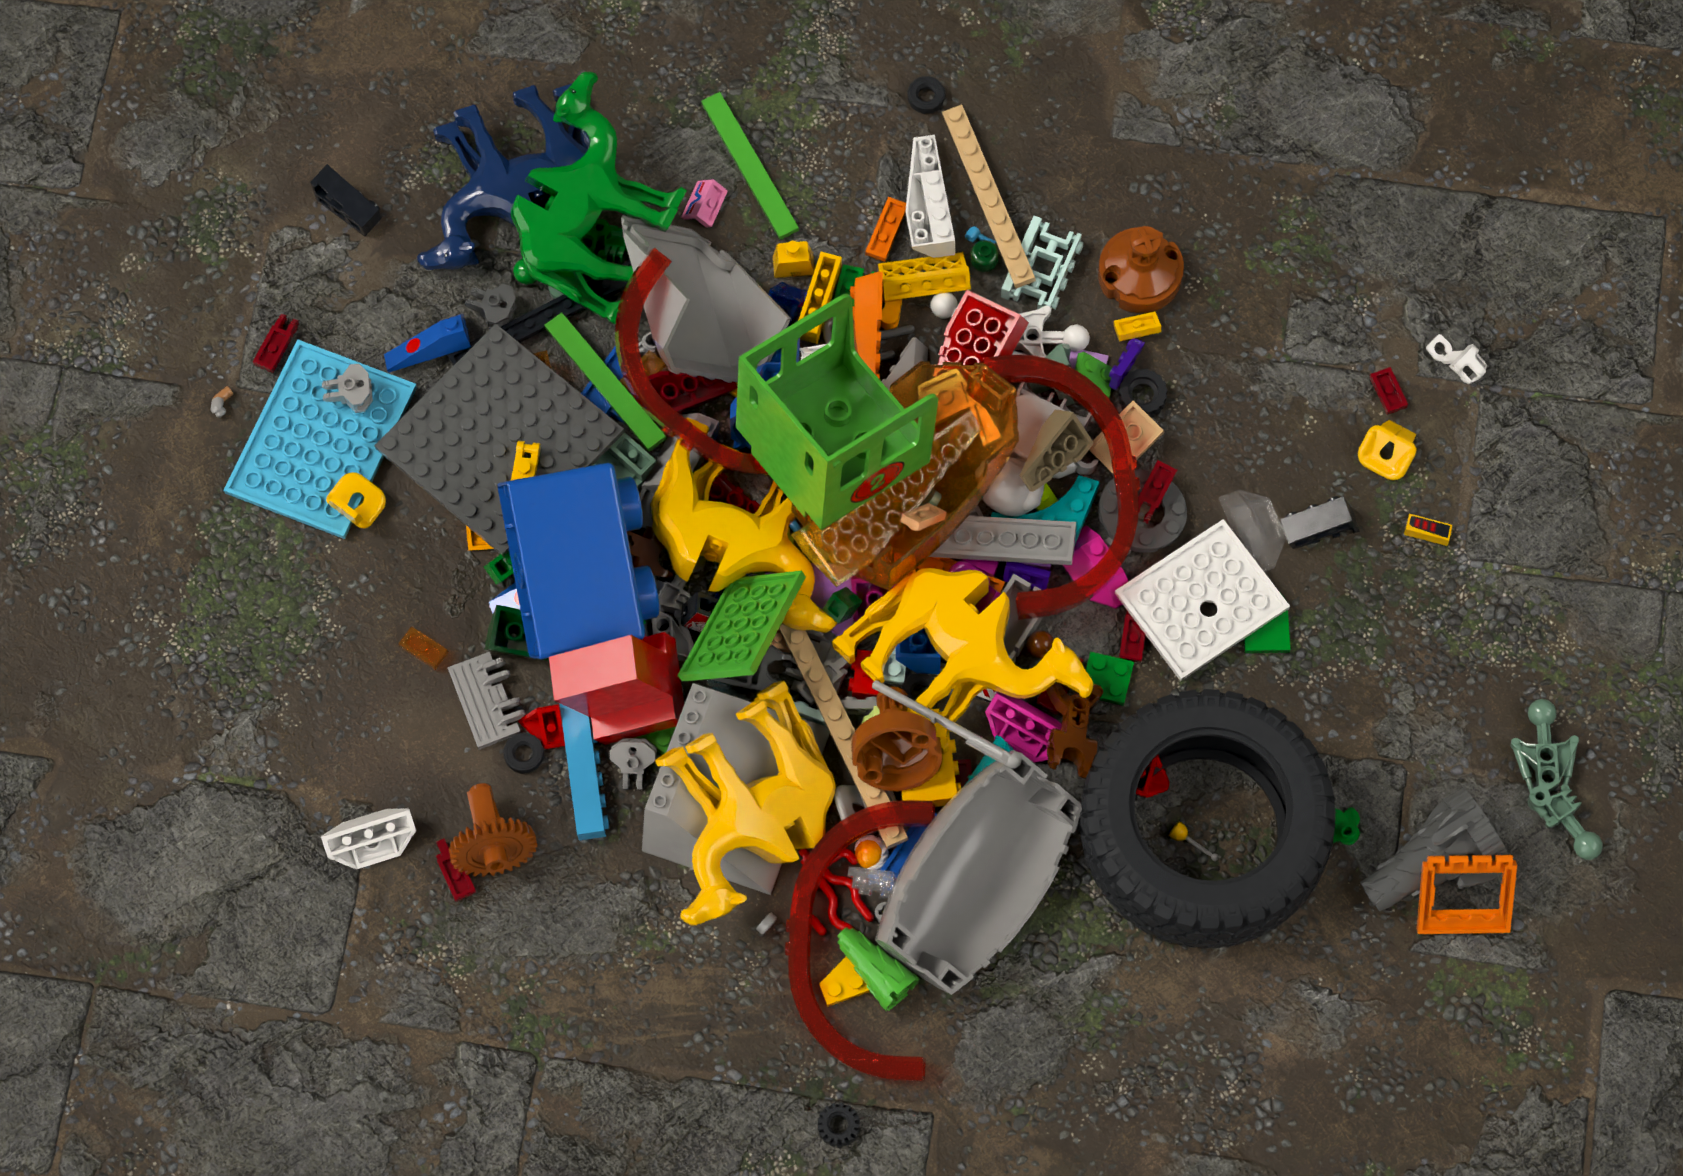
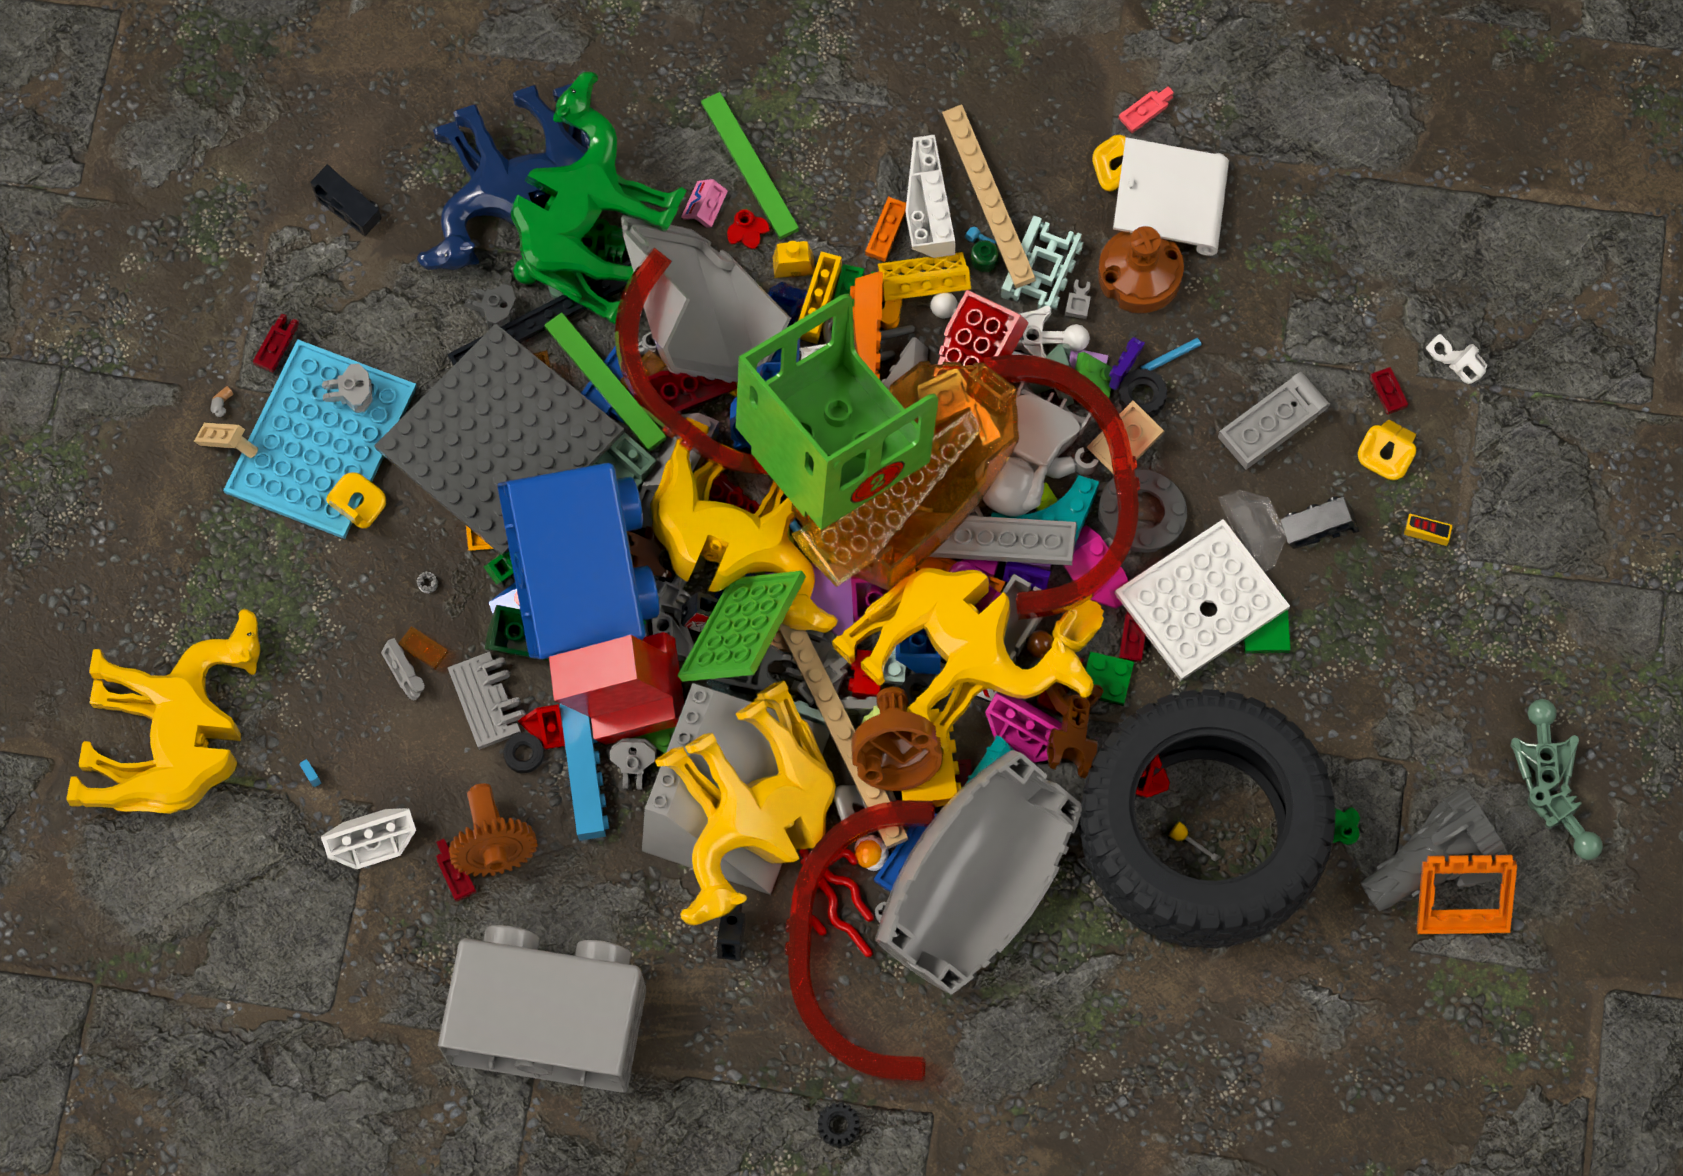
blue wedge [384,313,471,373] -> none
yellow plate [511,441,541,480] -> none
light grey tile [756,912,777,935] -> none
yellow wing [820,957,870,1007] -> none
dark green panel [822,587,863,624] -> none
bright green cone [837,927,919,1012] -> none
clear plate [848,867,899,898] -> none
light grey bar [872,680,1022,769] -> none
light nougat plate [900,503,946,531] -> none
black tyre [907,76,945,114] -> none
sand green tile [921,489,941,506] -> none
dark tan wedge [1019,409,1094,492] -> none
yellow plate [1113,311,1161,342] -> none
dark red hinge [1131,460,1177,524] -> none
none -> yellow animal [67,609,260,814]
none -> tan piece [194,423,258,458]
none -> dark azure tile [300,759,321,787]
none -> light grey hinge [381,638,425,701]
none -> light grey bush [417,572,438,594]
none -> light grey piece [438,925,646,1093]
none -> black torso [716,904,745,961]
none -> red plate [727,209,770,249]
none -> yellow hair [1052,599,1104,652]
none -> light grey plate [1065,280,1091,319]
none -> yellow piece [1092,135,1126,191]
none -> white door [1113,137,1229,255]
none -> coral hinge [1119,86,1174,133]
none -> dark azure piece [1140,338,1201,371]
none -> light grey hinge [1218,372,1330,470]

